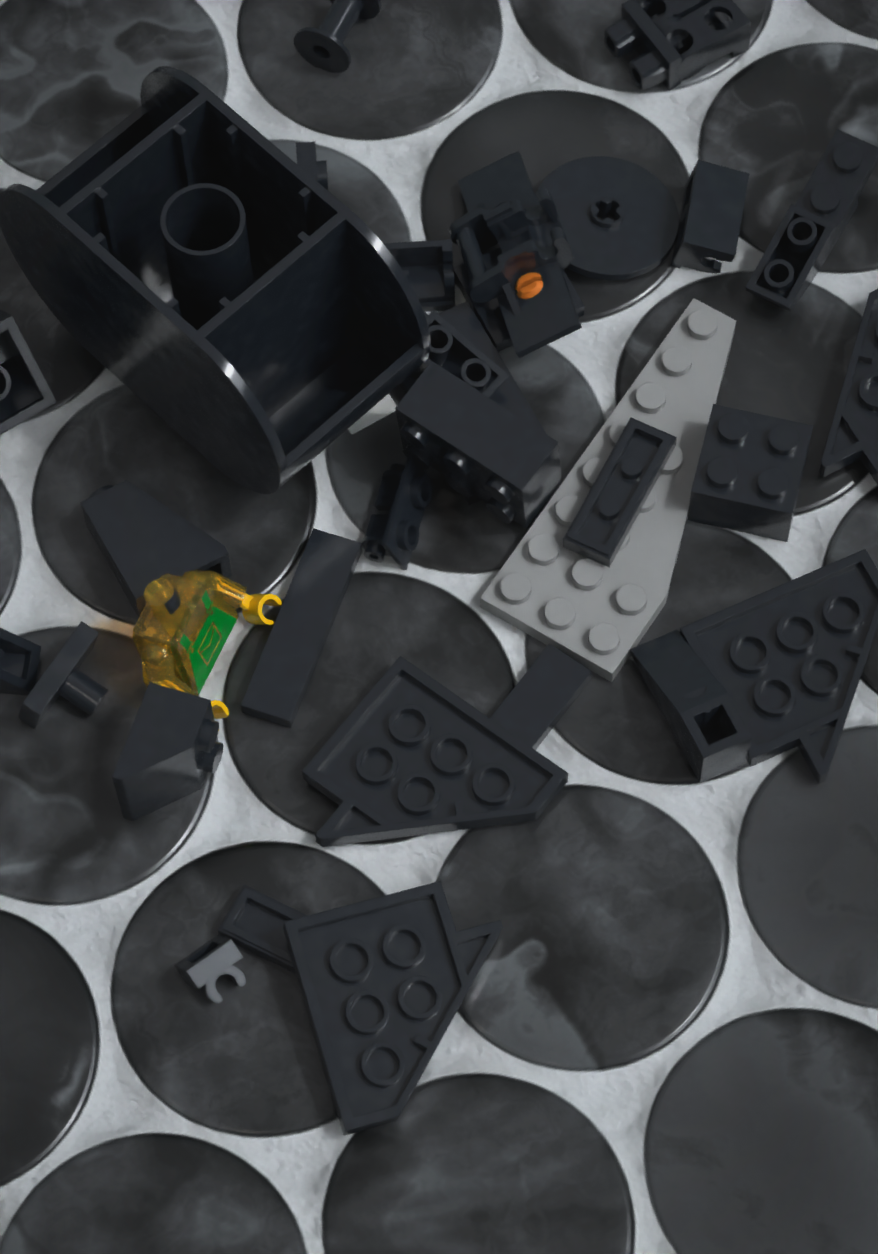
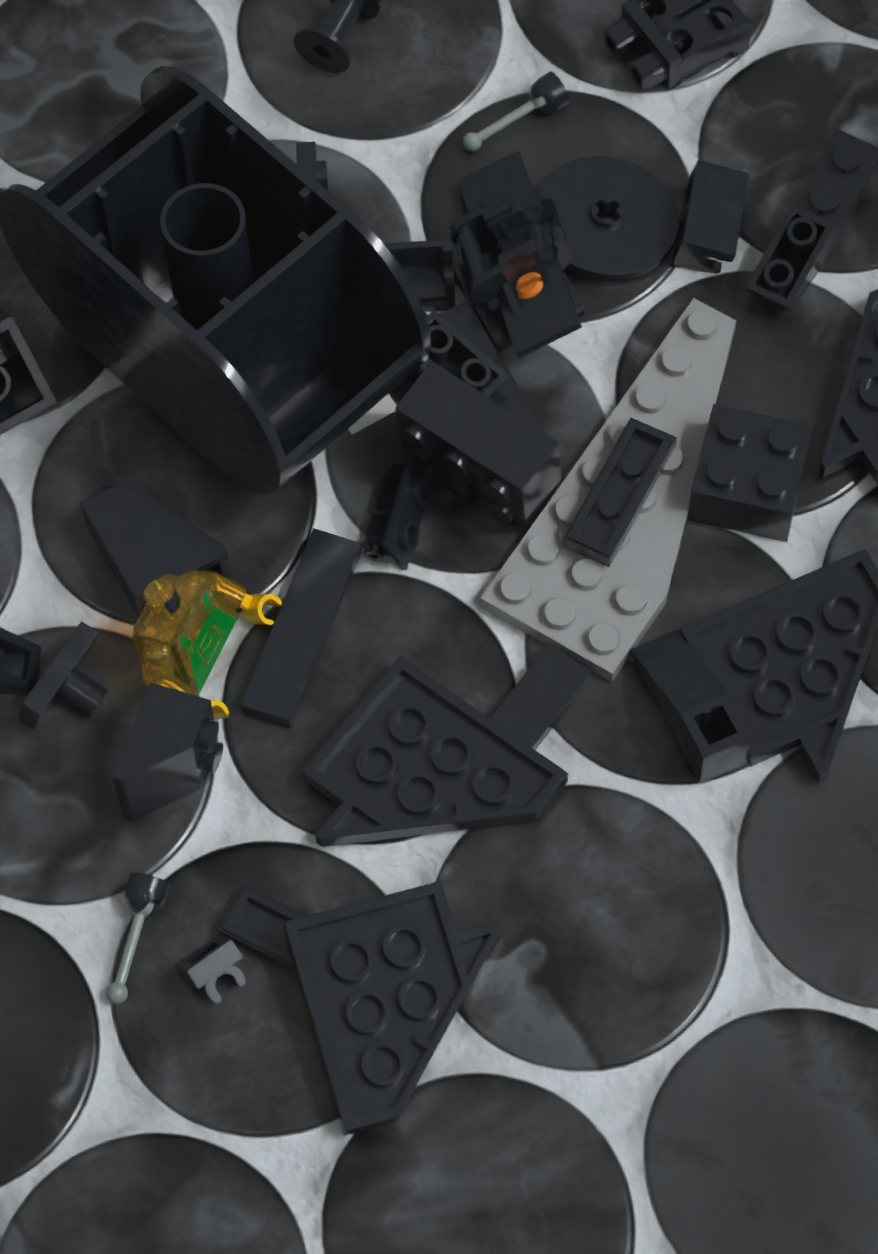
none -> hinge [106,873,171,1004]
none -> hinge [463,71,570,152]

